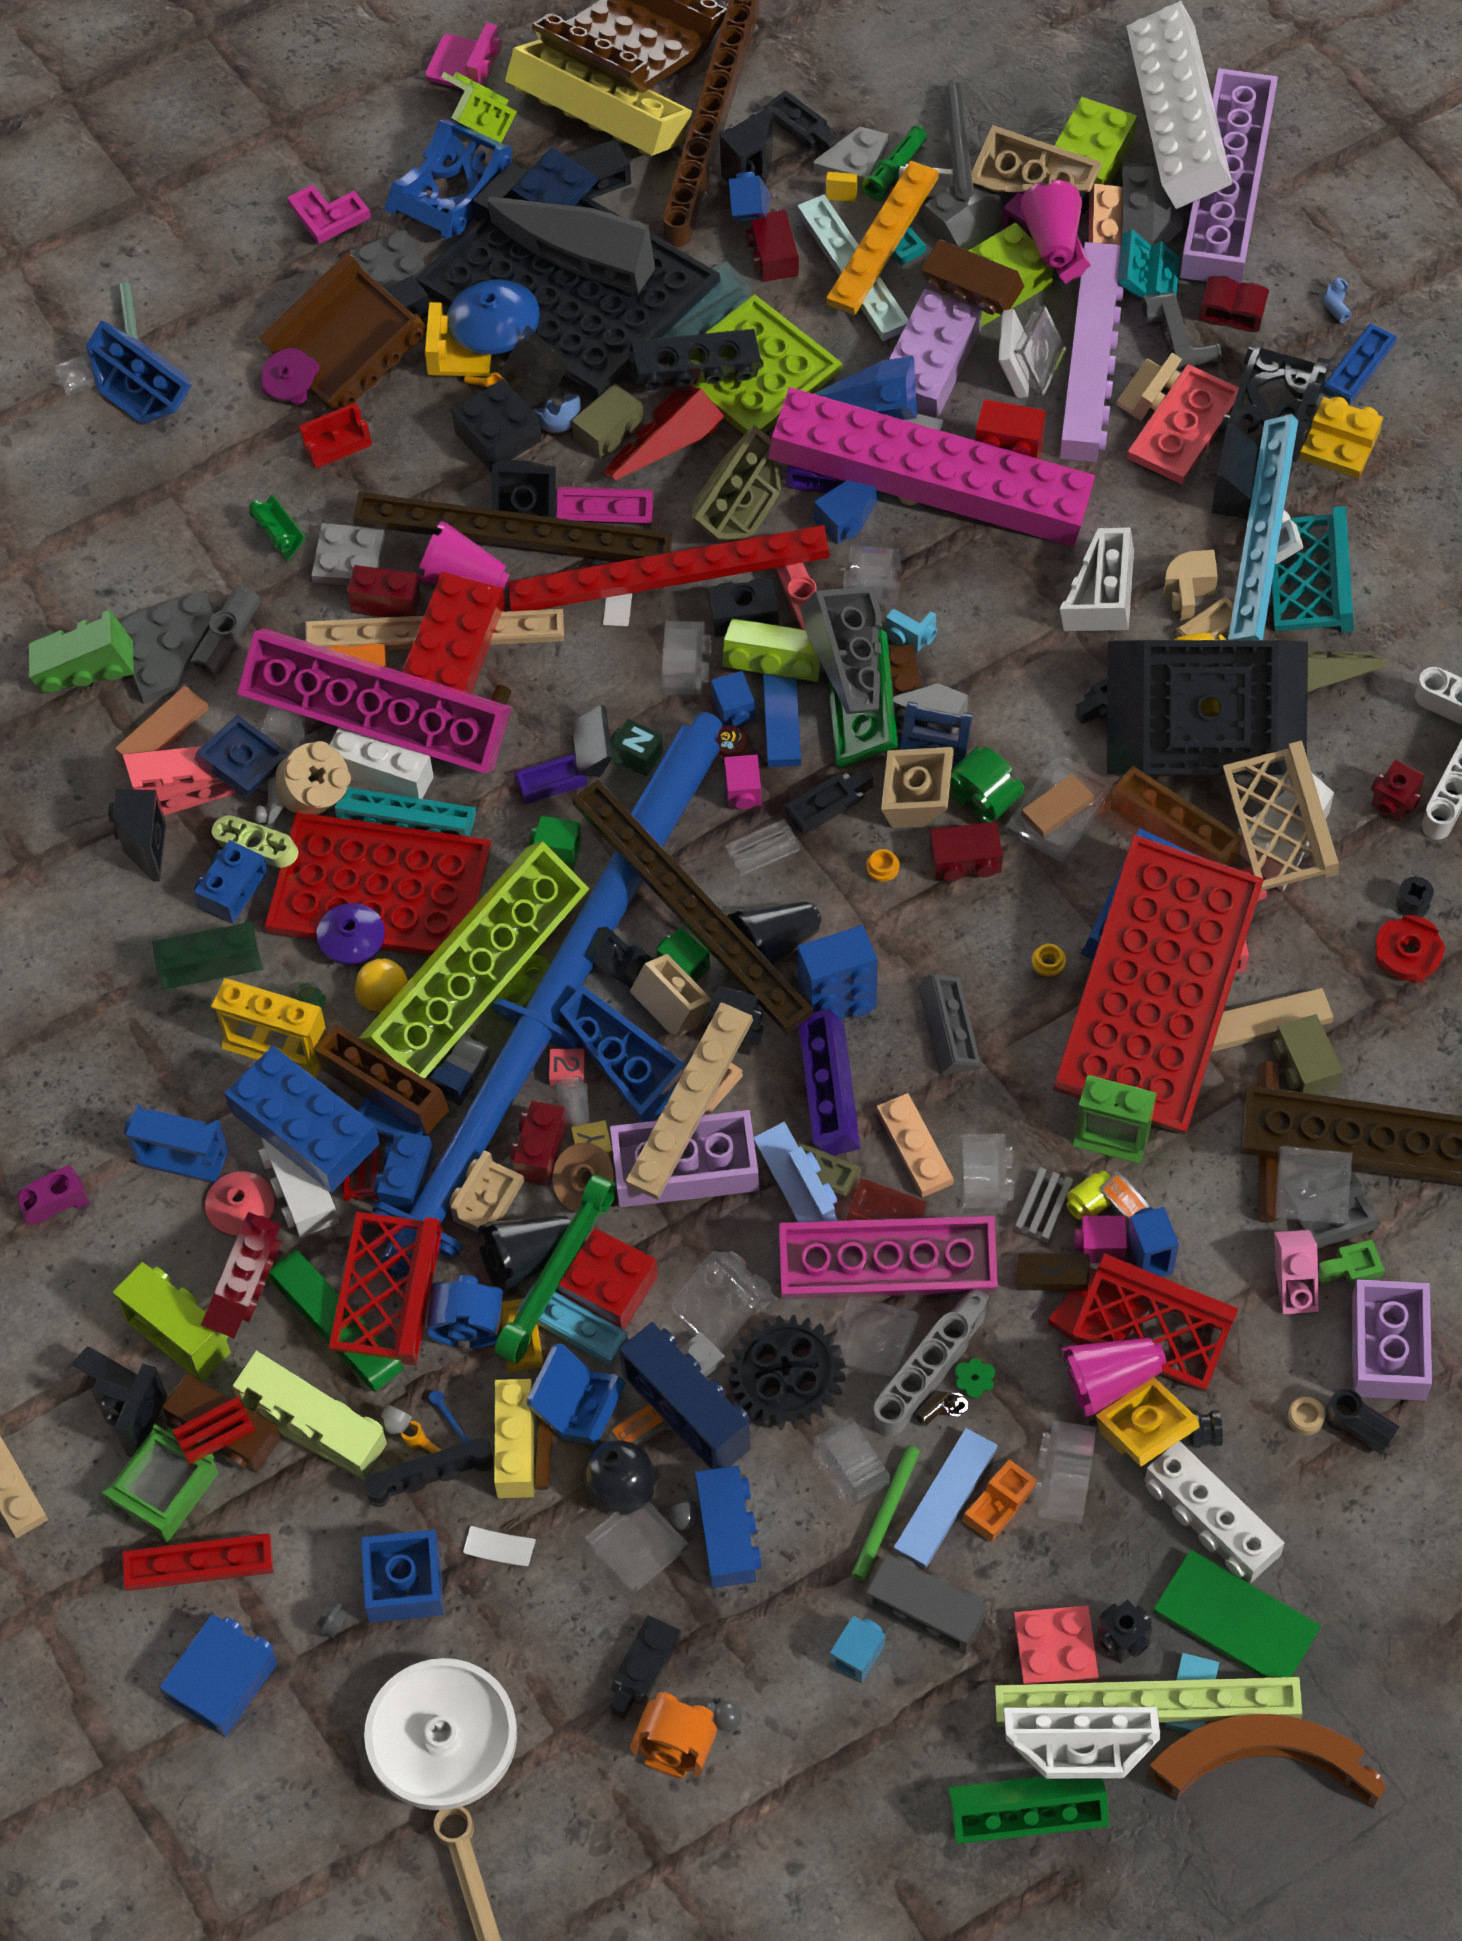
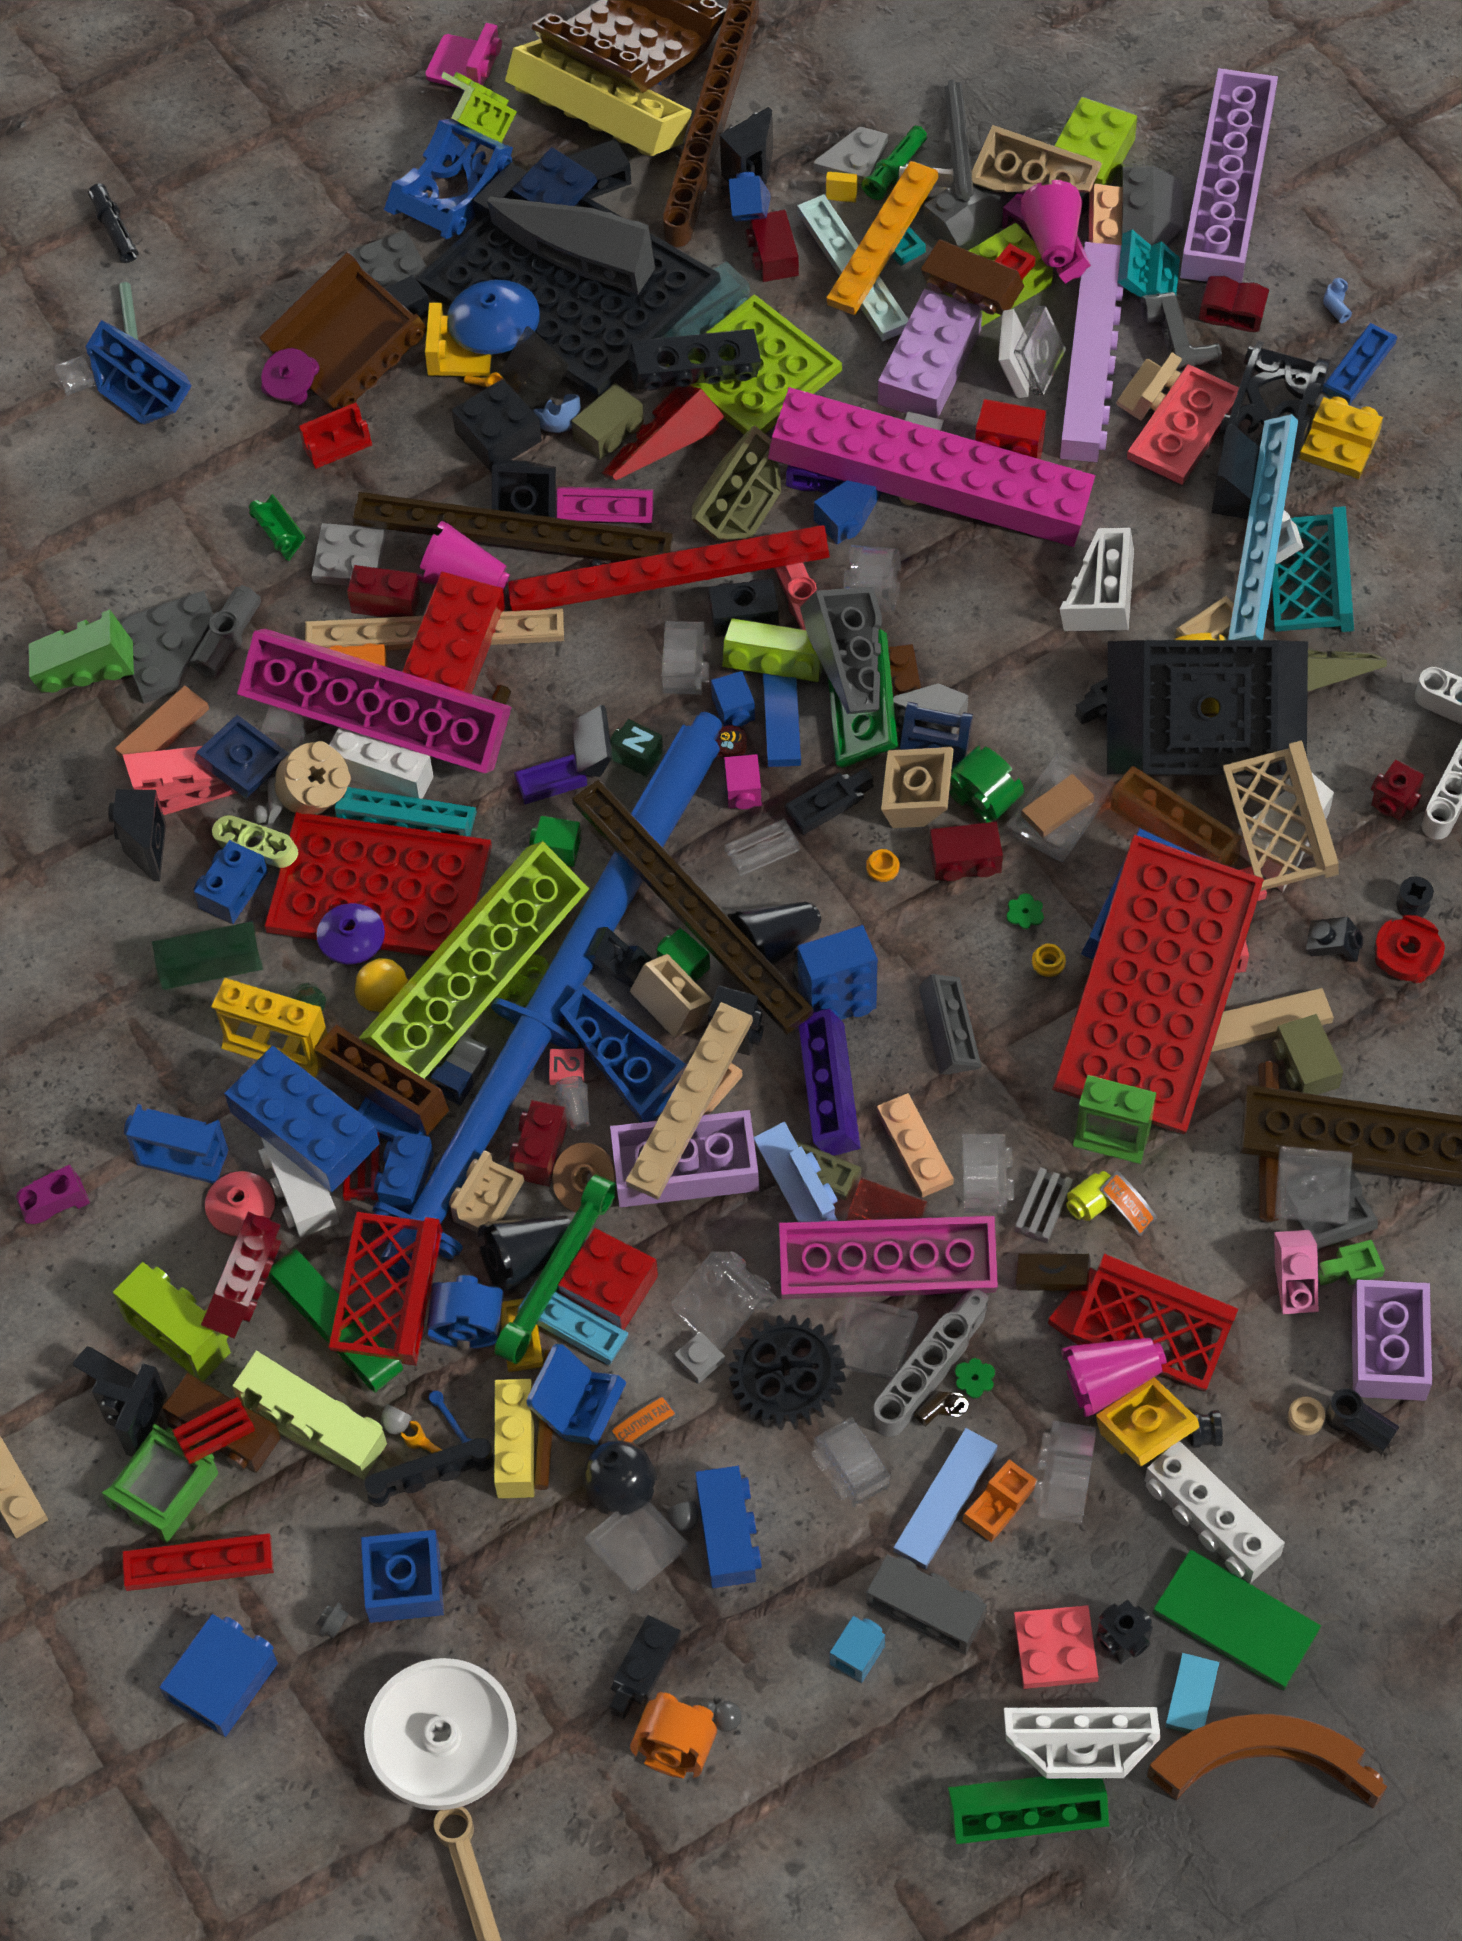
dark pink plate [287,185,371,244] -> none
white sticker [463,1526,536,1566] -> none
light yellow tile [571,1120,613,1157] -> none
white sticker [603,593,632,626] -> none
dark blue brick [619,1322,751,1469] -> none
black hinge [764,91,837,153] -> none
blue wedge [814,356,917,420] -> none
bright green piece [851,1445,920,1581] -> none
medium azure bracket [885,608,938,654] -> none
yellowish green plate [995,1677,1302,1727] -> none
dark pink brick [1074,1216,1127,1263] -> none
white brick [1126,1,1233,209] -> none
blue brick [1126,1207,1179,1277] -> none
tan brick [1163,550,1218,624] -> none
none -> black pin [87,183,139,263]
none -> red plate [995,243,1036,280]
none -> green plant [1007,893,1044,929]
none -> black bracket [1306,916,1363,962]

